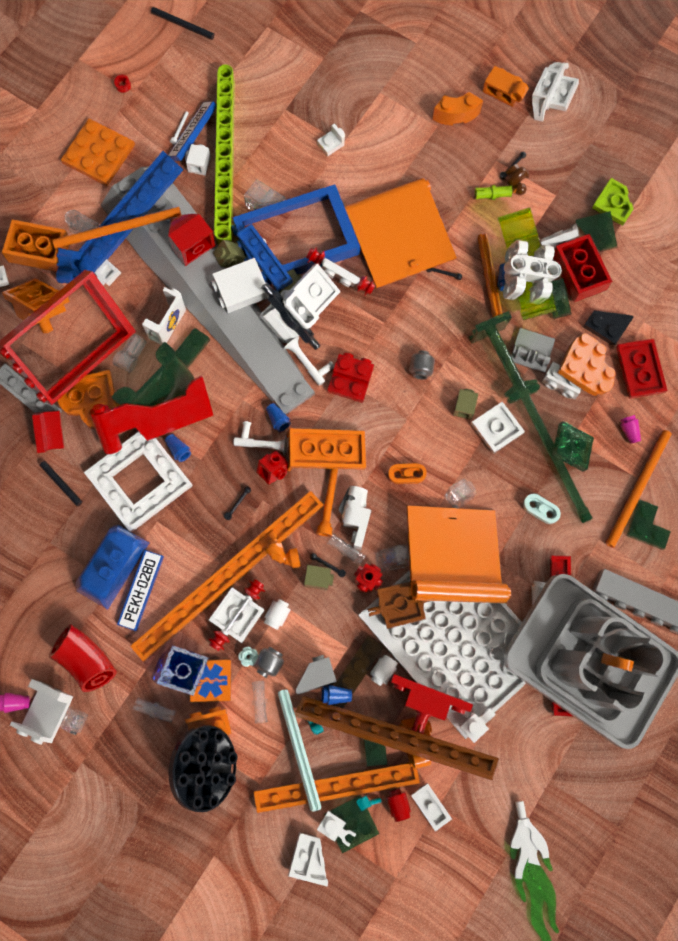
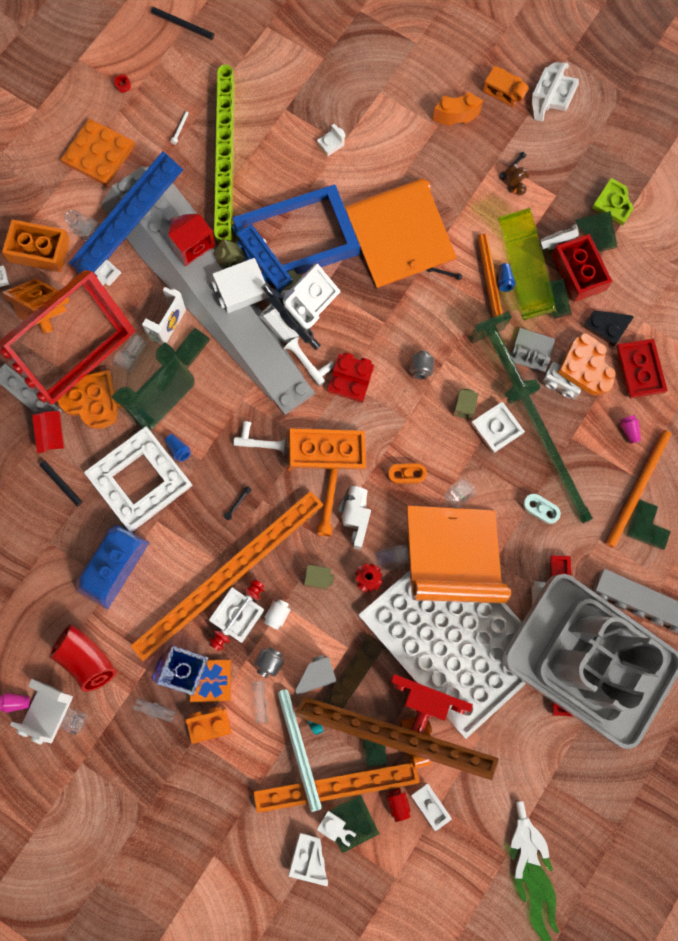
orange piece [53,207,182,249] -> none
blue leg [56,248,83,283] -> none
red door [89,375,214,454] -> none
tile [117,550,164,631] -> none
tile [168,101,217,161] -> none
black bracket [168,725,238,812] -> none
white brick [185,144,211,176] -> none
light aqua plate [238,647,258,667] -> none
clear slope [244,179,286,211] -> none
red brick [256,451,289,485] -> none
orange arm [265,539,301,568] -> none
blue cone [266,403,291,432] -> none
plate [306,247,376,296] -> none
black hinge [310,553,346,578] -> none
blue cone [321,685,352,705] -> none
clear pin [327,534,366,566] -> none
teal hand [356,795,381,811] -> none
dark orange plate [367,581,430,629] -> none
white brick [370,654,398,686] -> none
white plate [460,708,496,743] -> none
lime pin [475,185,512,200] -> none
white piece [503,240,562,304] -> none
clear green plate [552,421,594,472] -> none
orange beam [601,653,634,672] -> none

